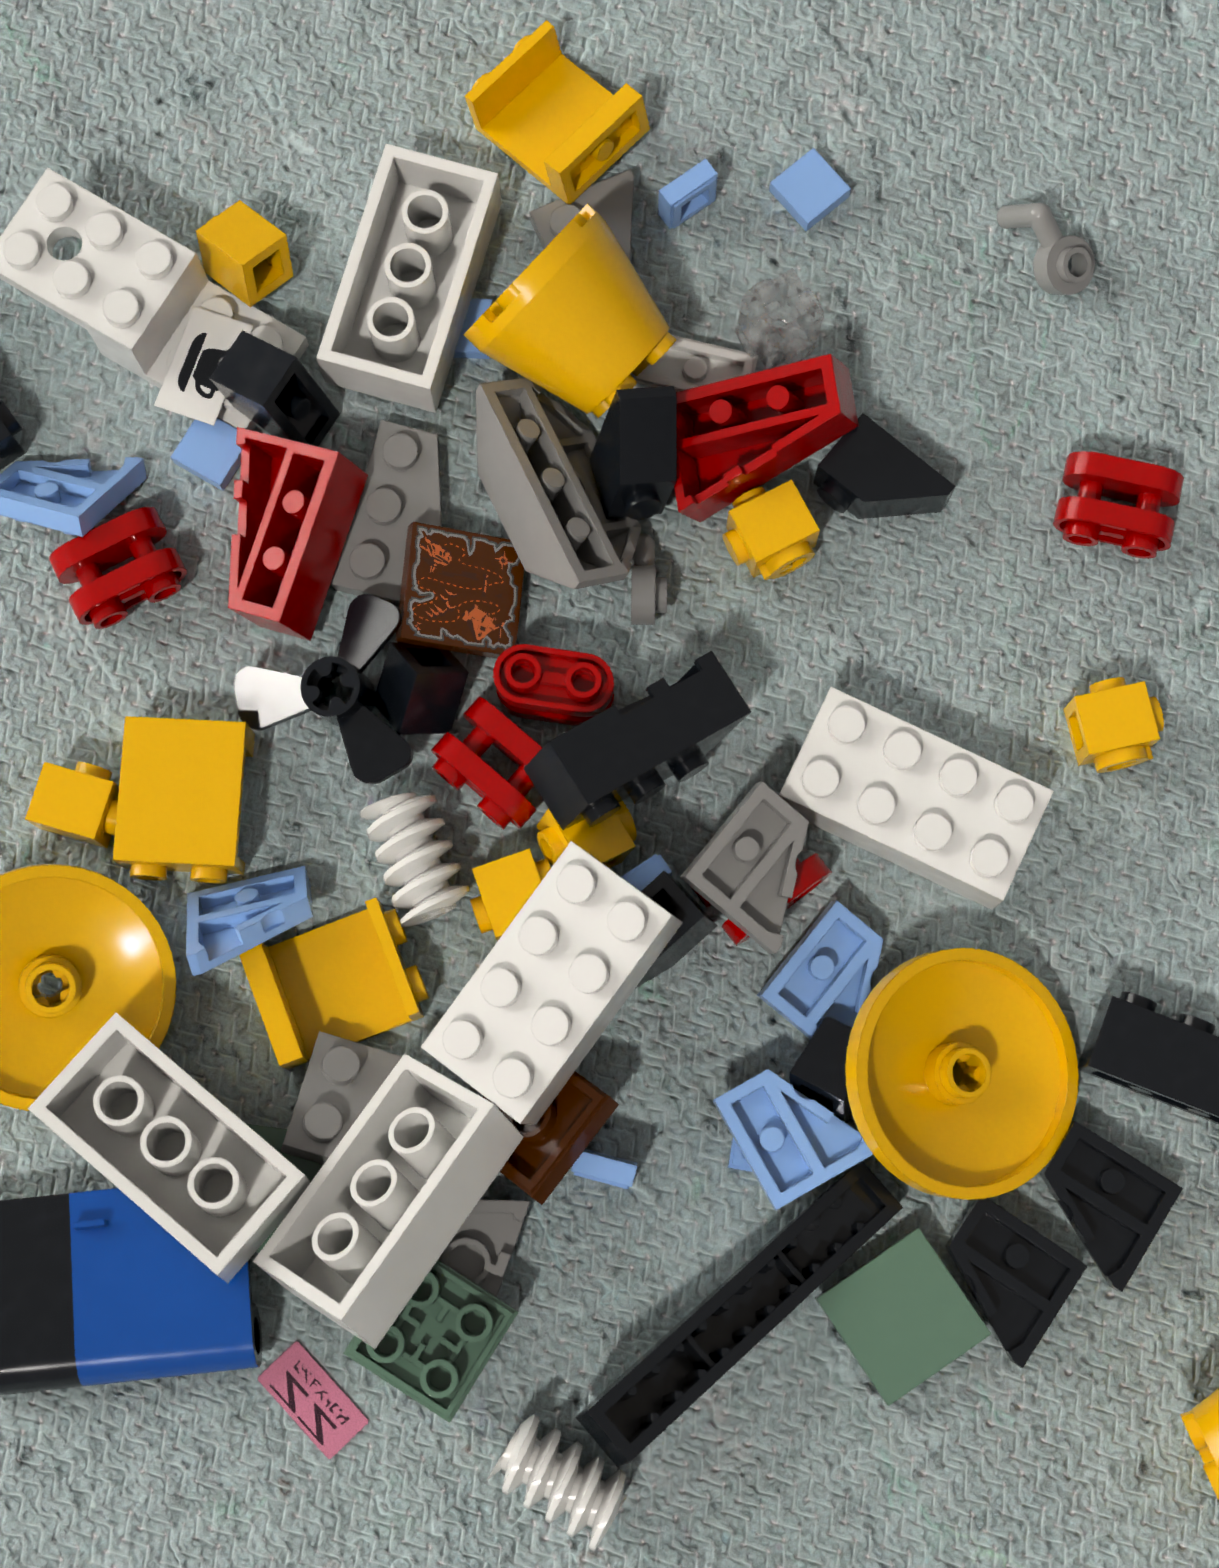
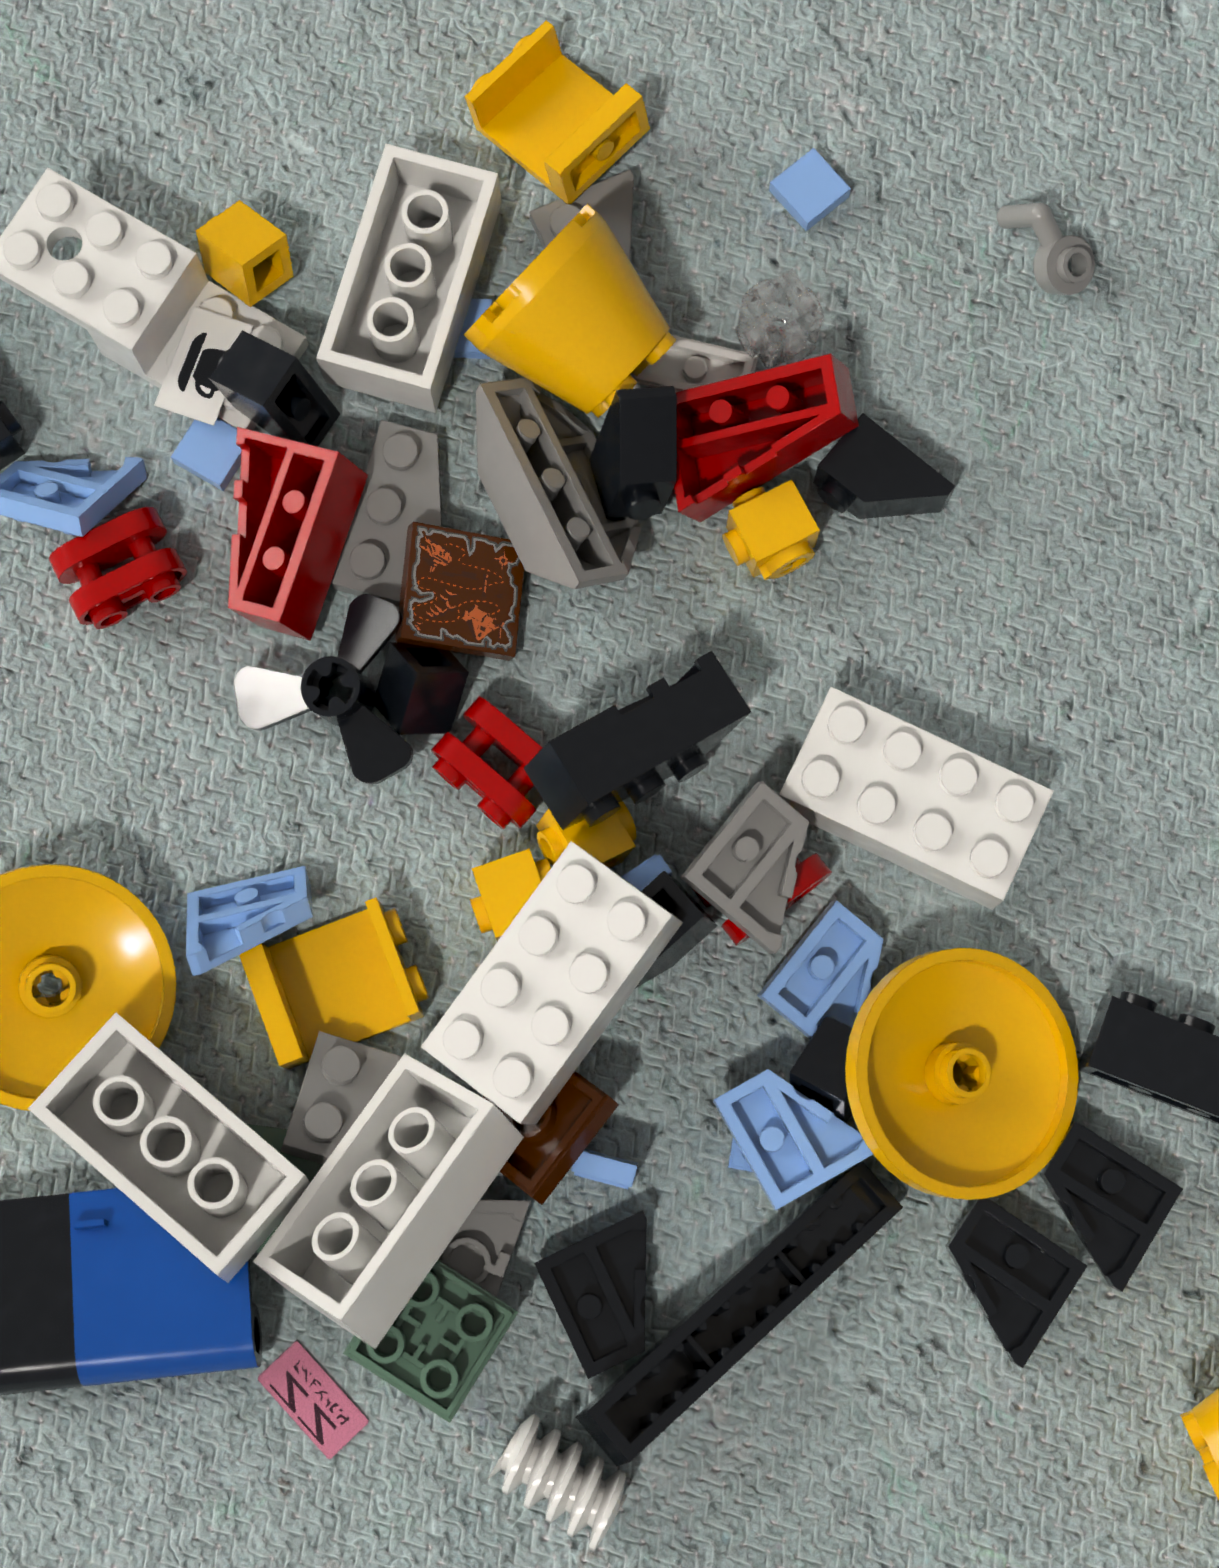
yellow brick [25,761,119,848] -> none
yellow panel [113,716,255,884] -> none
white piece [360,792,470,927] -> none
red brick [493,644,614,726] -> none
light grey plate [631,534,667,625] -> none
light blue tile [658,159,718,229] -> none
sand green tile [815,1228,991,1406] -> none
red brick [1053,451,1184,559] -> none
yellow brick [1063,677,1164,773] -> none
none -> black wing [534,1210,647,1379]

